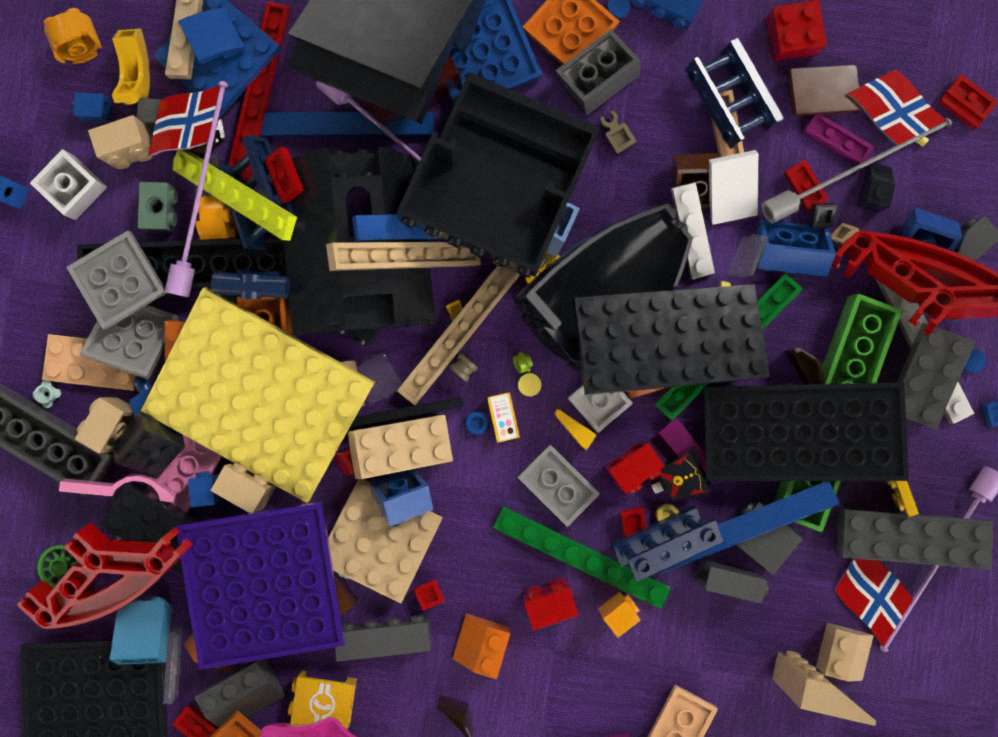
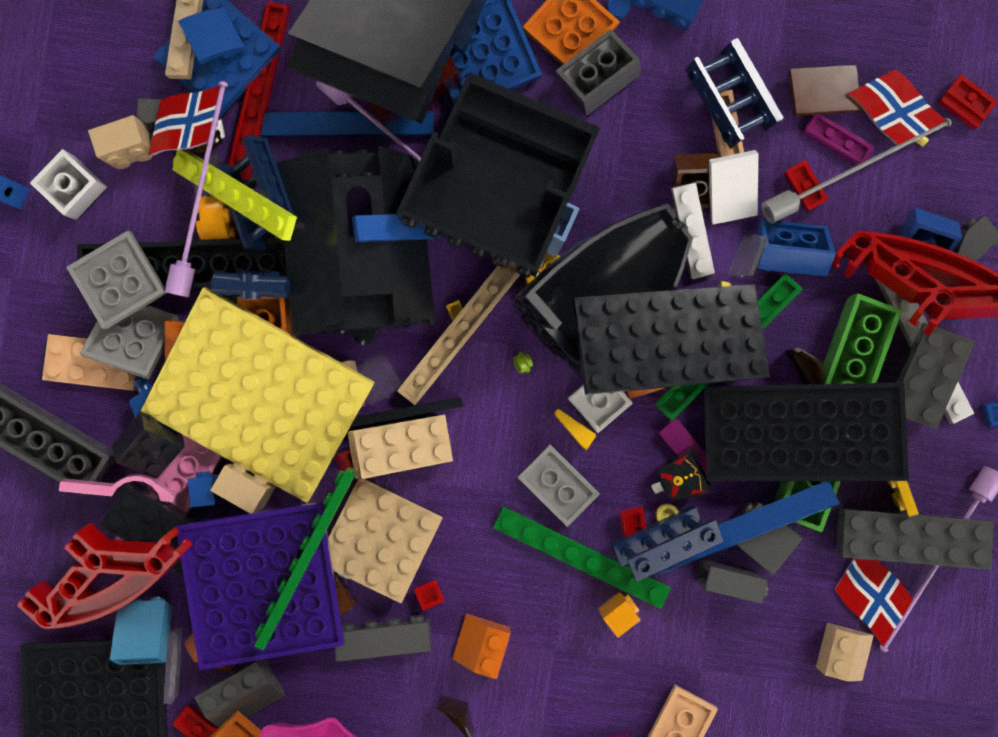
light aqua plate [33,380,61,408] -> none
bright green wheel [37,545,78,588] -> none
light orange brick [43,8,102,64] -> none
blue brick [72,92,112,123] -> none
tan brick [75,397,135,454] -> none
yellow arch [112,29,150,105] -> none
sand green brick [138,182,178,233] -> none
red plate [265,147,304,203] -> none
yellow panel [288,670,357,730] -> none
tan plate [326,242,481,271] -> none
blue slope [369,469,433,526] -> none
dark tan wheel [449,354,478,382] -> none
blue tile [465,411,488,435] -> none
slope [487,392,520,443] -> none
light yellow tile [518,373,541,396] -> none
red brick [523,578,579,631] -> none
dark tan plate [599,111,637,155] -> none
red brick [604,441,665,494] -> none
red brick [766,0,827,62] -> none
tan slope [772,651,876,726] -> none
black tile [808,202,837,228] -> none
tan slope [830,223,860,250] -> none
black slope [857,163,895,212] -> none
blue tile [963,349,986,372] -> none
none -> green plate [255,467,357,650]

